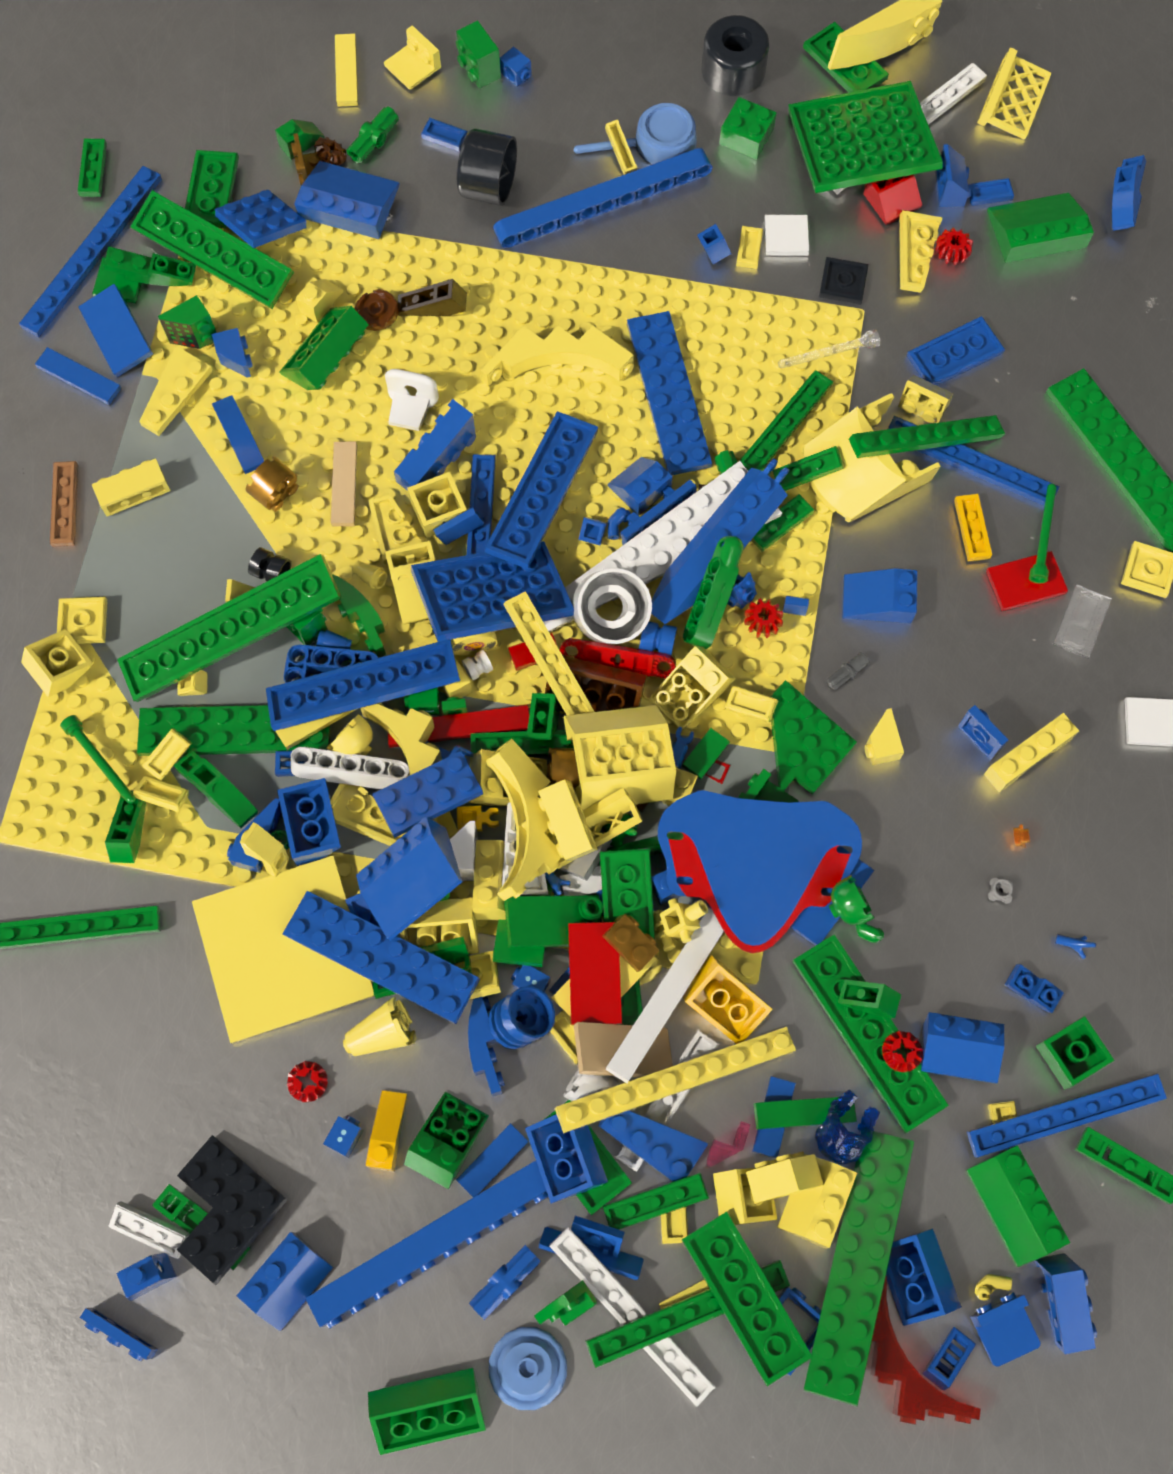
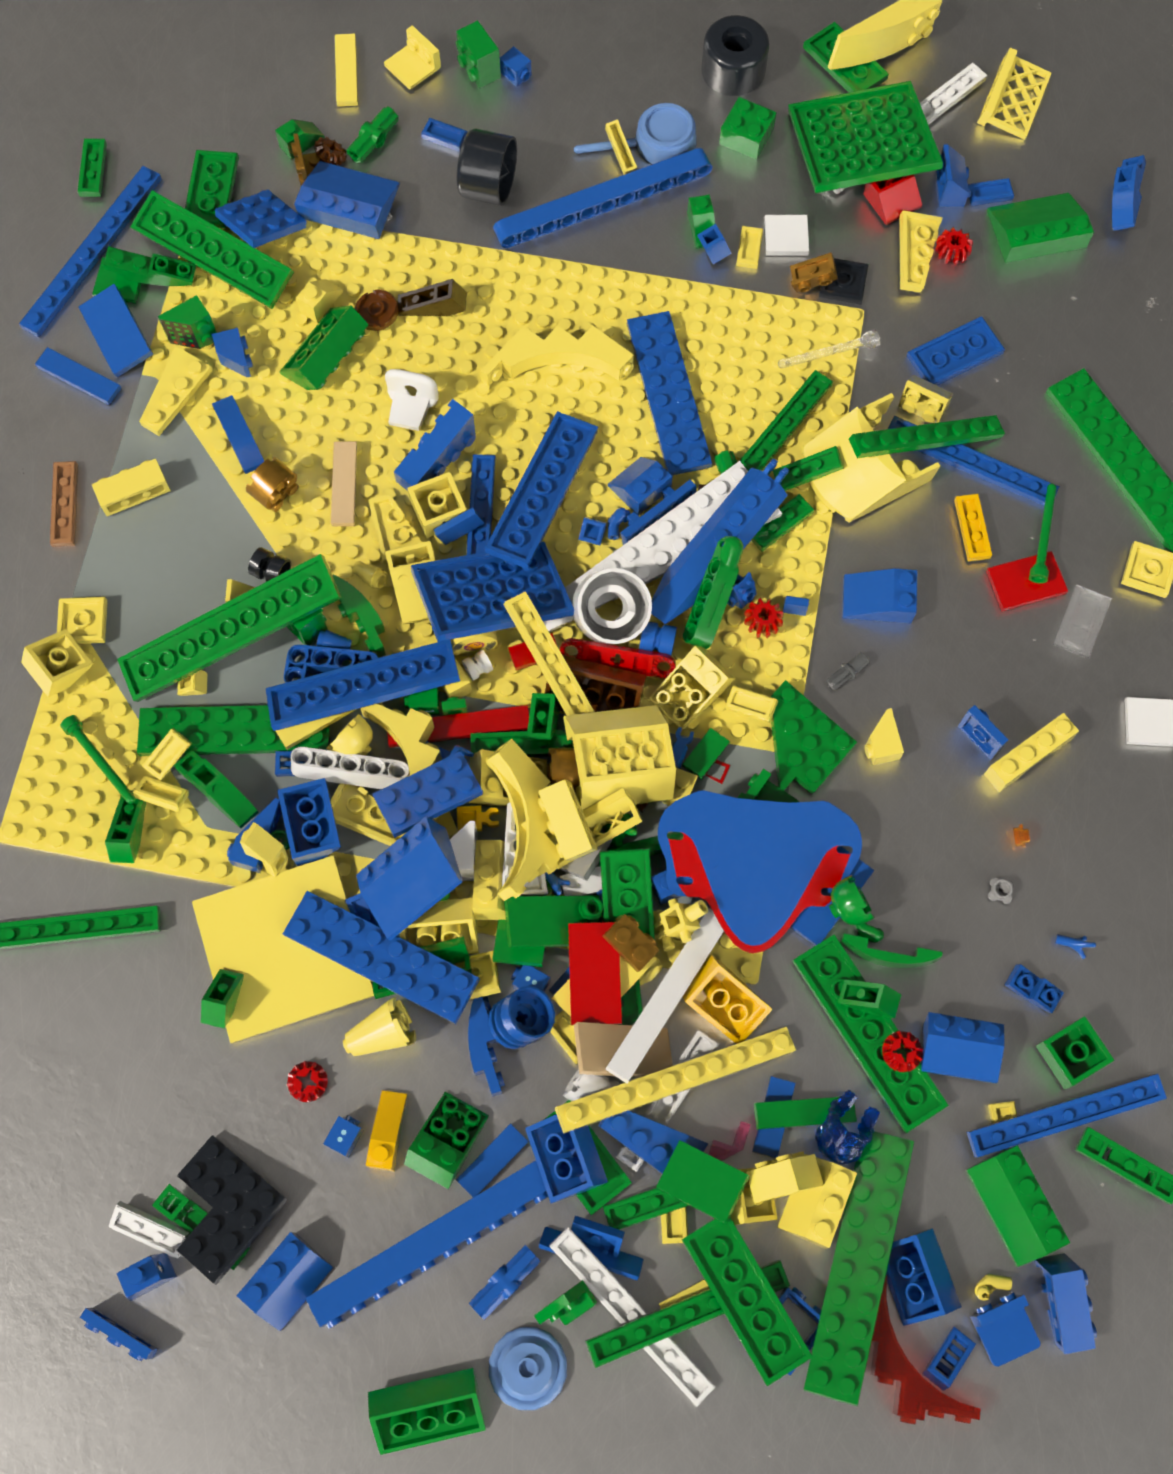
none -> green slope [200,969,244,1029]
none -> green tile [656,1140,750,1224]
none -> green slope [687,194,715,249]
none -> pearl gold bracket [790,252,838,293]
none -> green slope [840,934,943,968]

